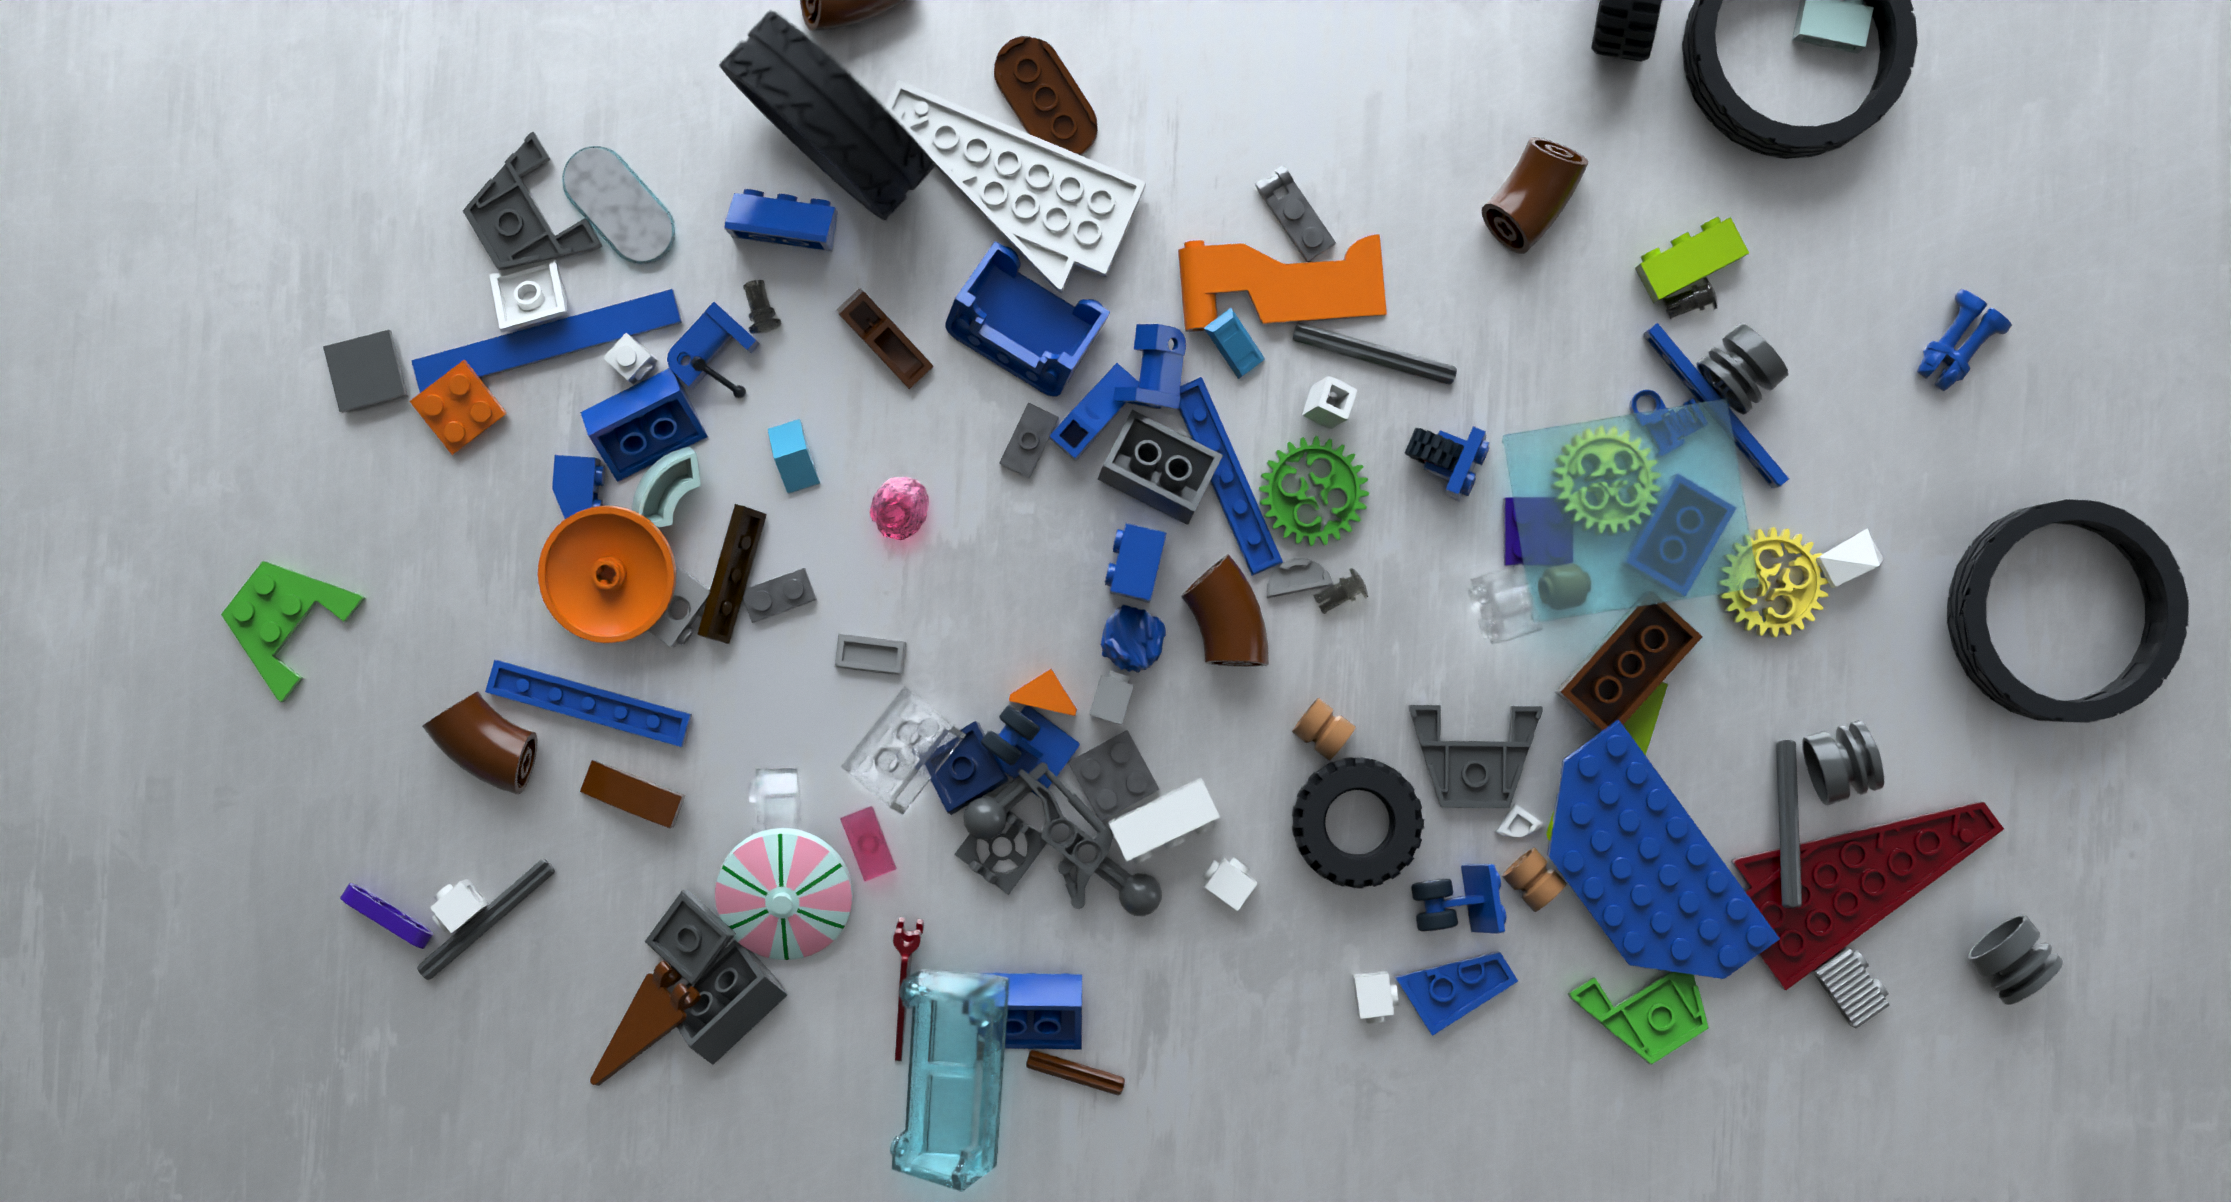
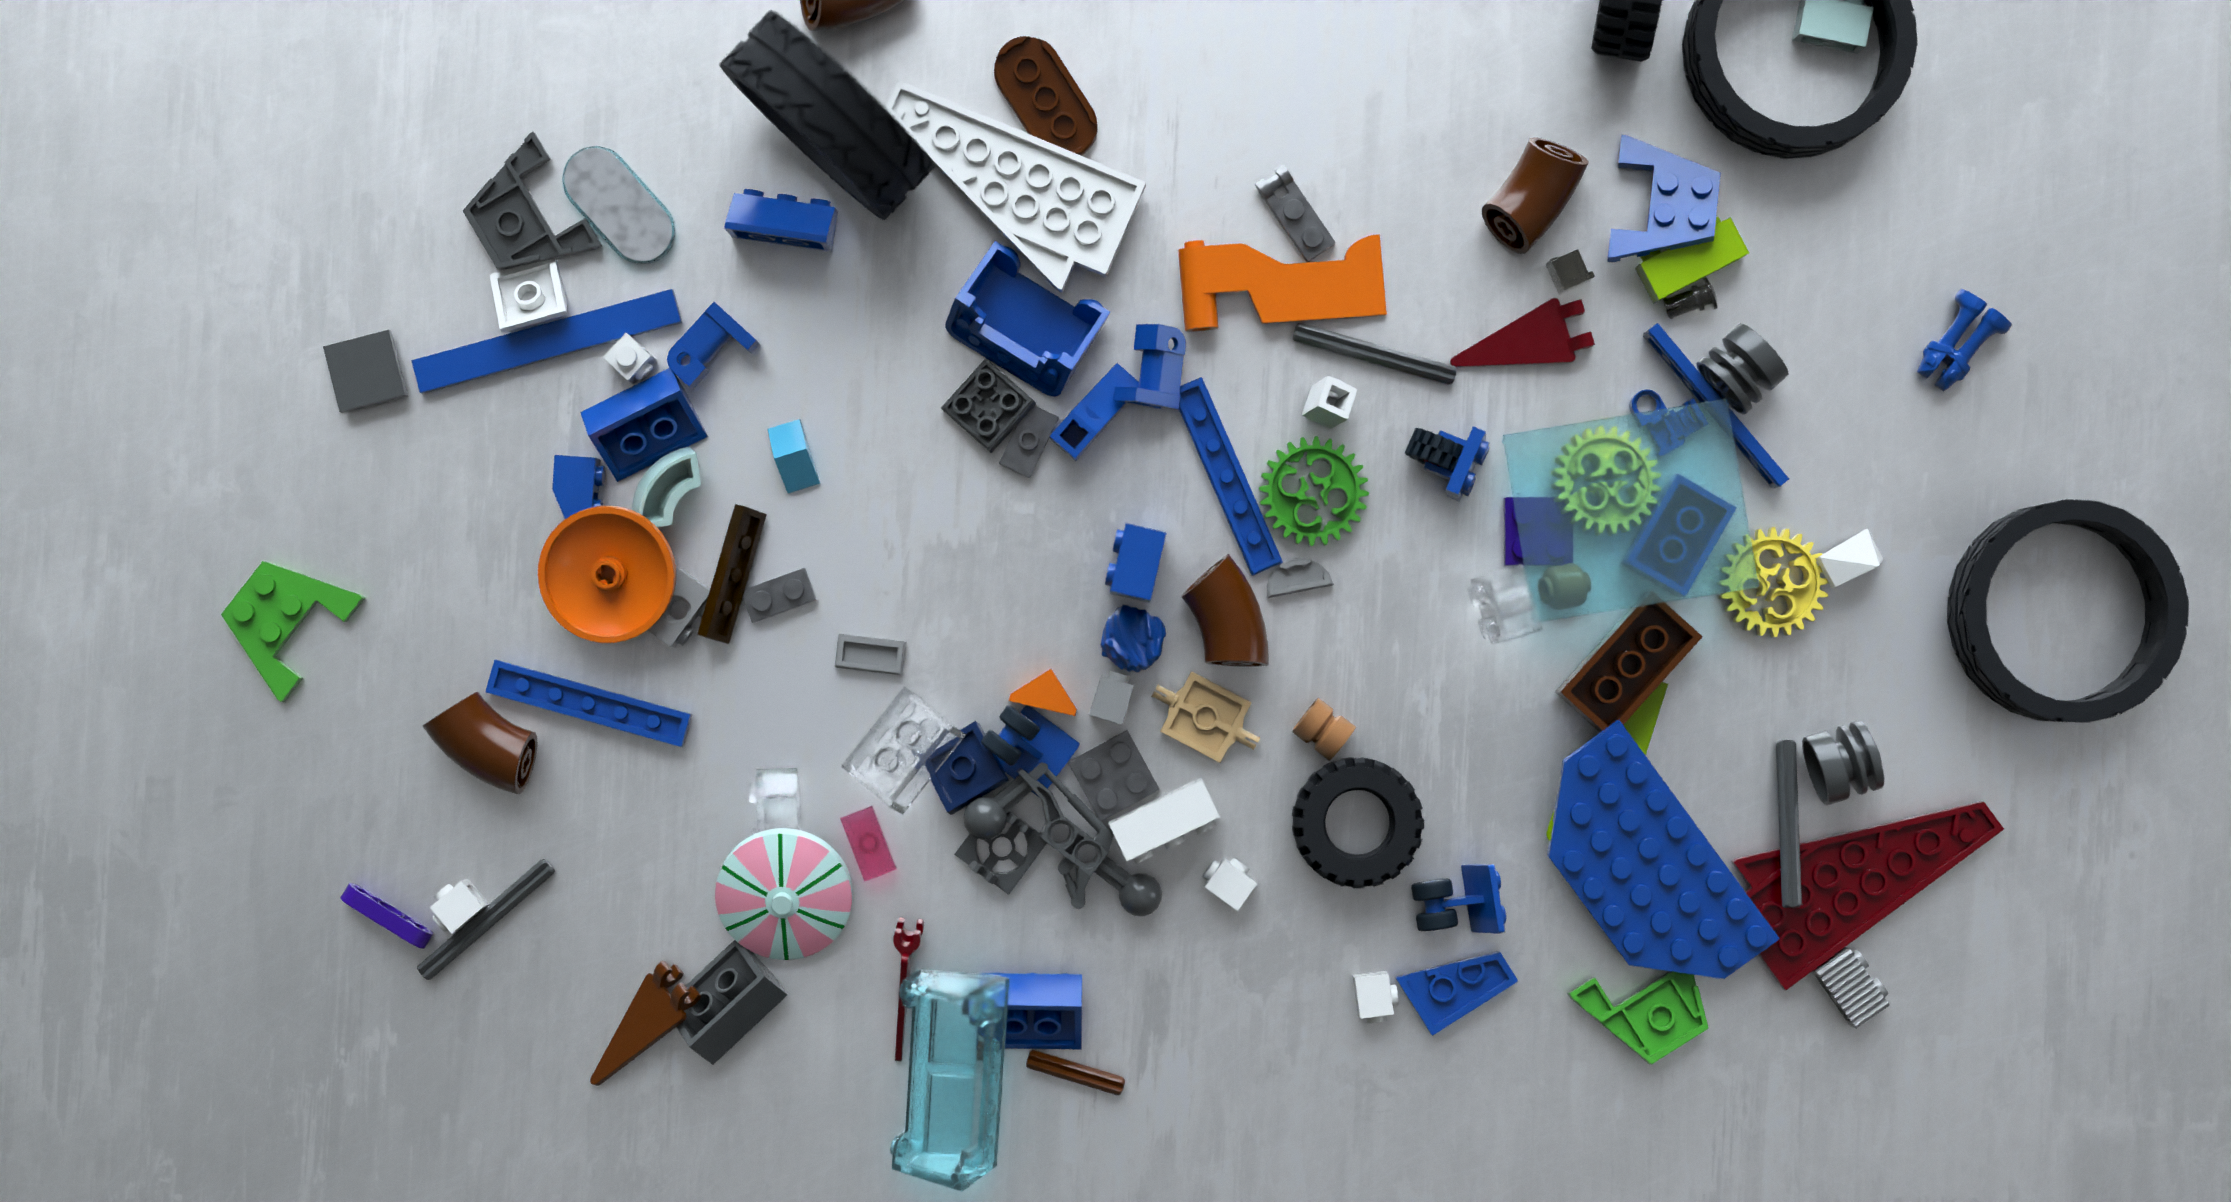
orange plate [409,359,507,455] -> none
reddish brown slope [580,760,686,828] -> none
dark grey plate [645,889,736,986] -> none
black hinge [691,356,746,398] -> none
clear smoke pin [743,280,782,334] -> none
reddish brown slope [836,288,934,389] -> none
clear pink hair [870,476,929,540] -> none
dark grey slope [1097,409,1223,525] -> none
dark azure tile [1204,308,1265,379] -> none
clear smoke pin [1314,567,1368,614] -> none
dark grey wing [1409,705,1543,808] -> none
white tile [1495,804,1543,838] -> none
medium nougat wheel [1502,847,1567,912] -> none
dark grey wheel [1968,914,2063,1005] -> none
none -> dark grey tile [941,358,1037,453]
none -> tan plate [1151,671,1260,763]
none -> dark red flag [1450,298,1595,367]
none -> clear smoke panel [1545,249,1595,295]
none -> wing [1608,135,1721,263]

